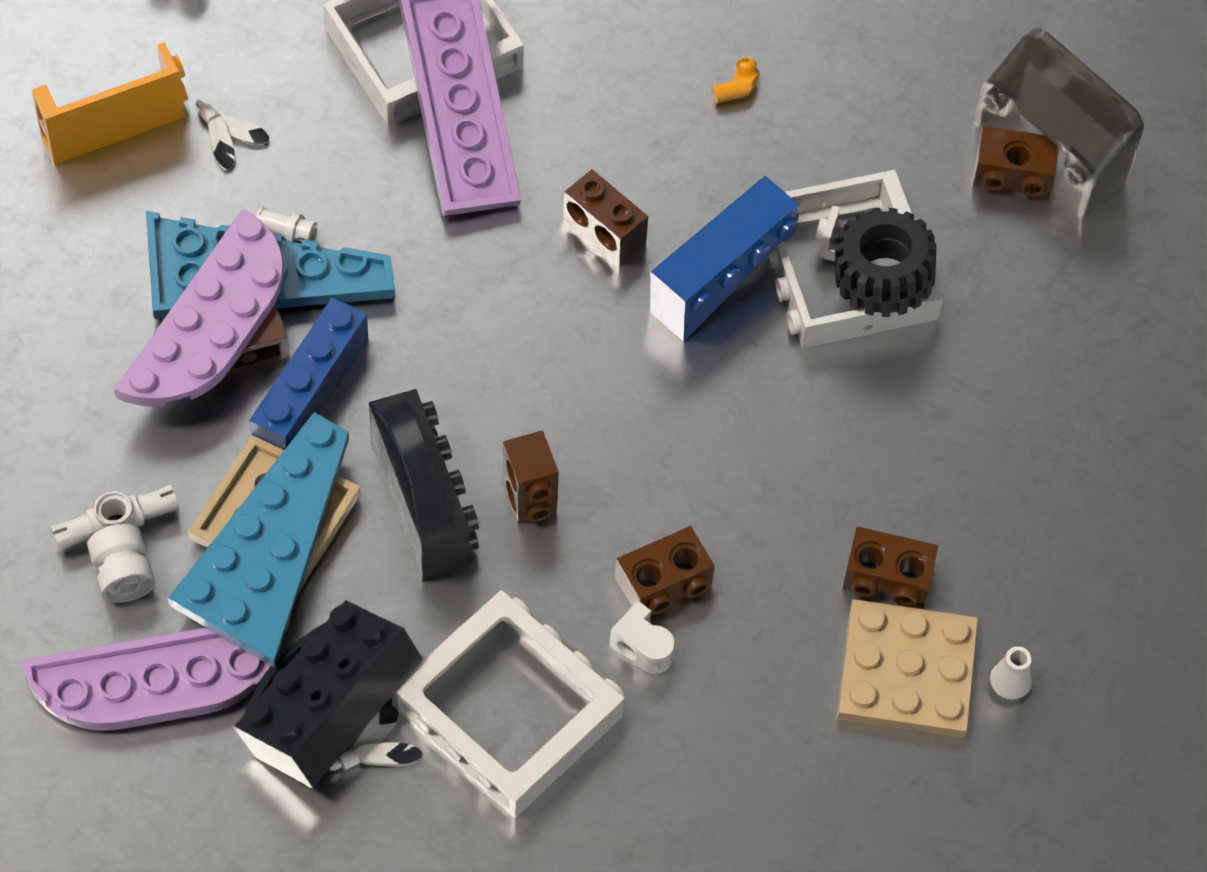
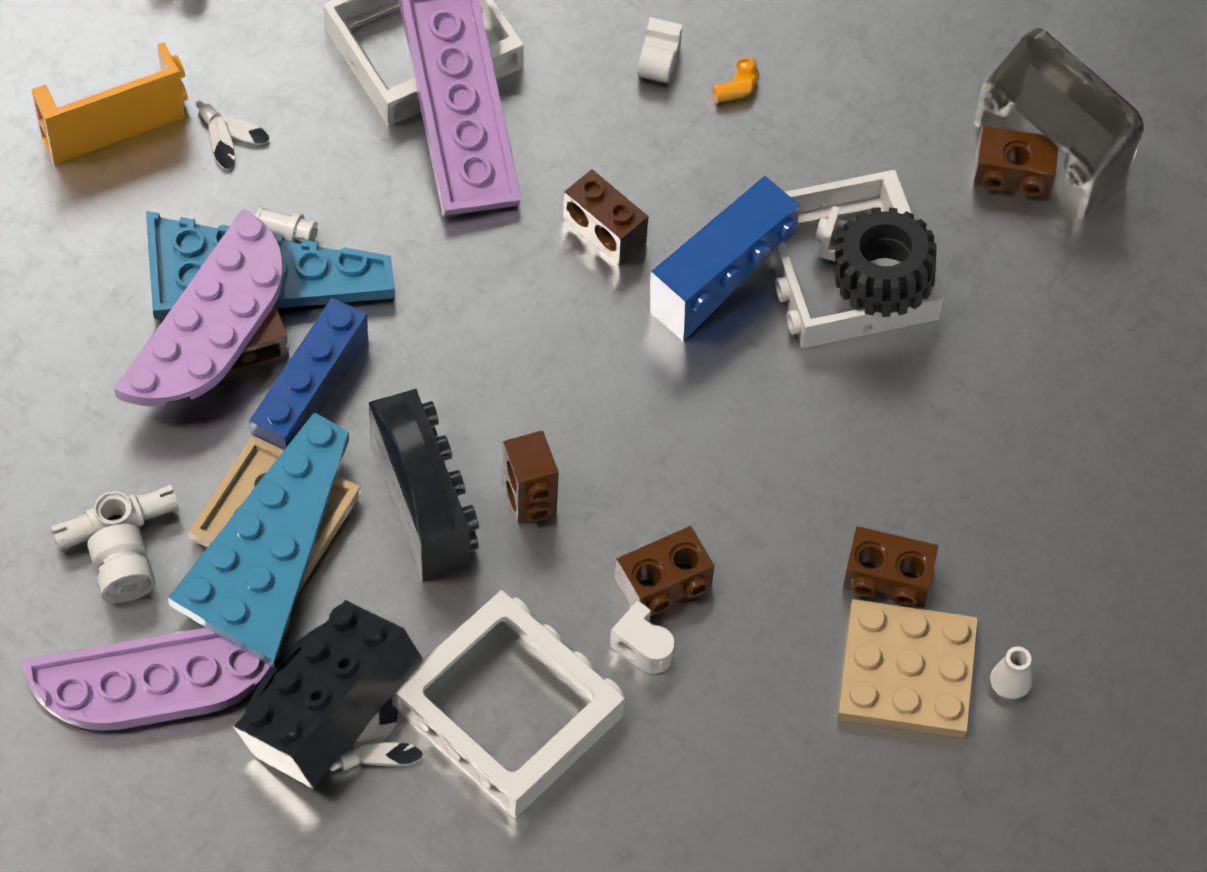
none -> white leg [638,17,683,83]

